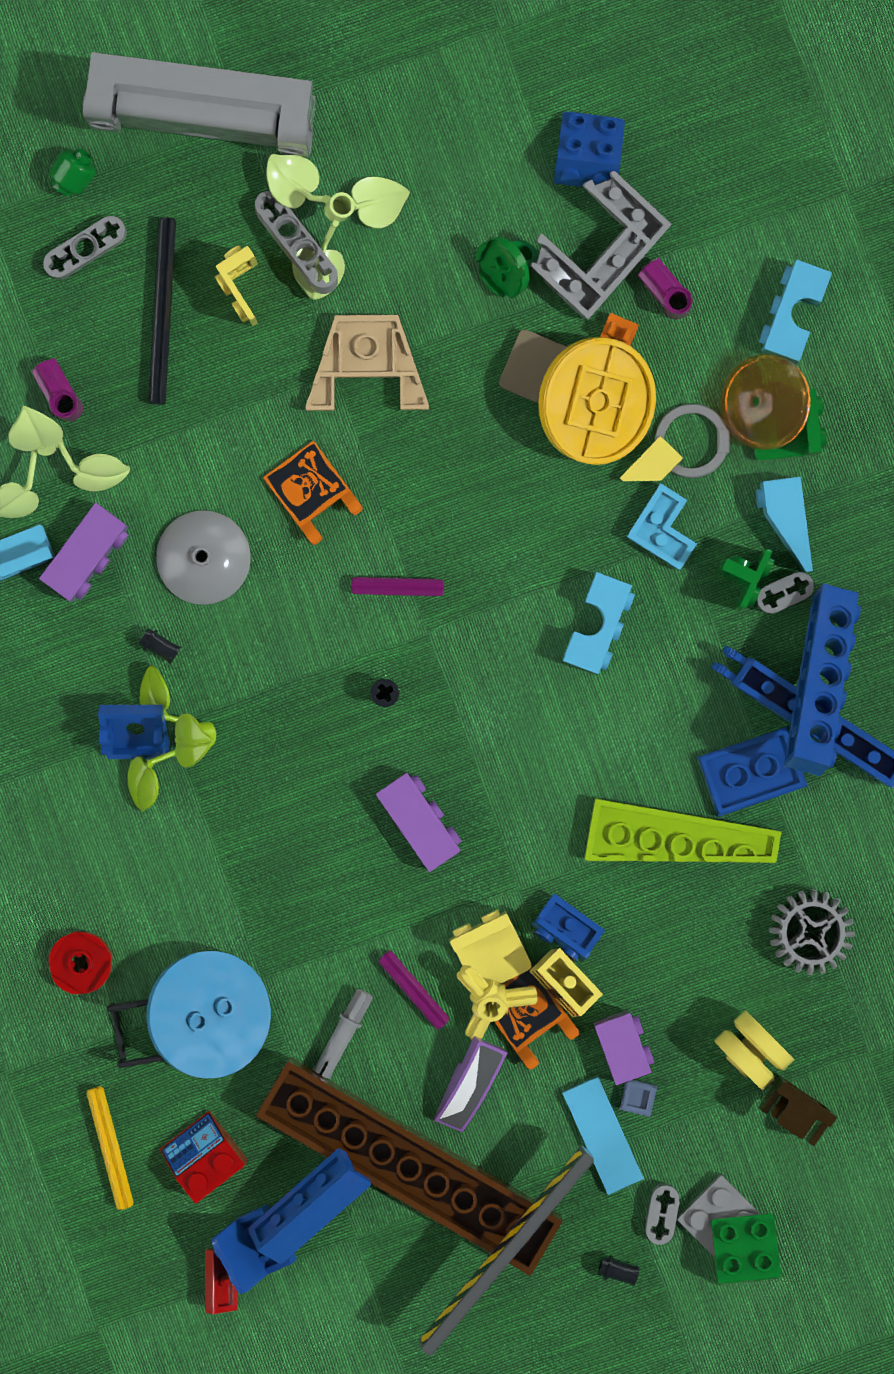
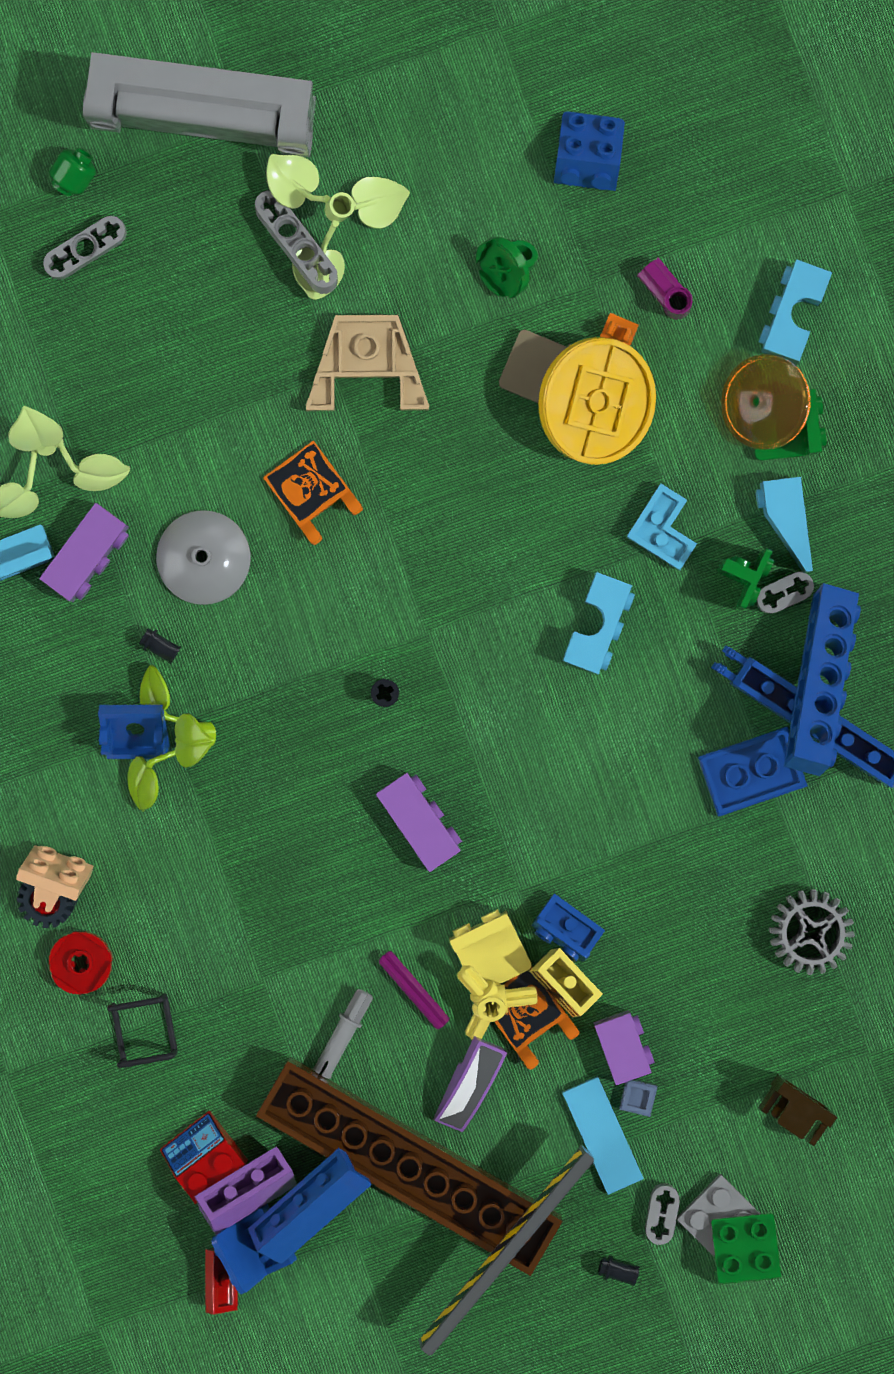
magenta piece [31,358,83,422] -> none
yellow axle [86,1087,134,1210] -> none
dark azure plate [146,951,271,1078] -> none
black axle [148,217,176,405] -> none
light yellow bracket [215,245,258,326] -> none
magenta axle [351,577,444,596] -> none
light grey wedge [530,171,672,319] -> none
lime wing [584,798,782,863] -> none
light yellow tile [620,436,683,481] -> none
light grey piece [655,404,730,478] -> none
light yellow wheel [714,1010,795,1090] -> none
none -> light nougat plate [16,845,94,928]
none -> medium lavender brick [195,1146,297,1235]

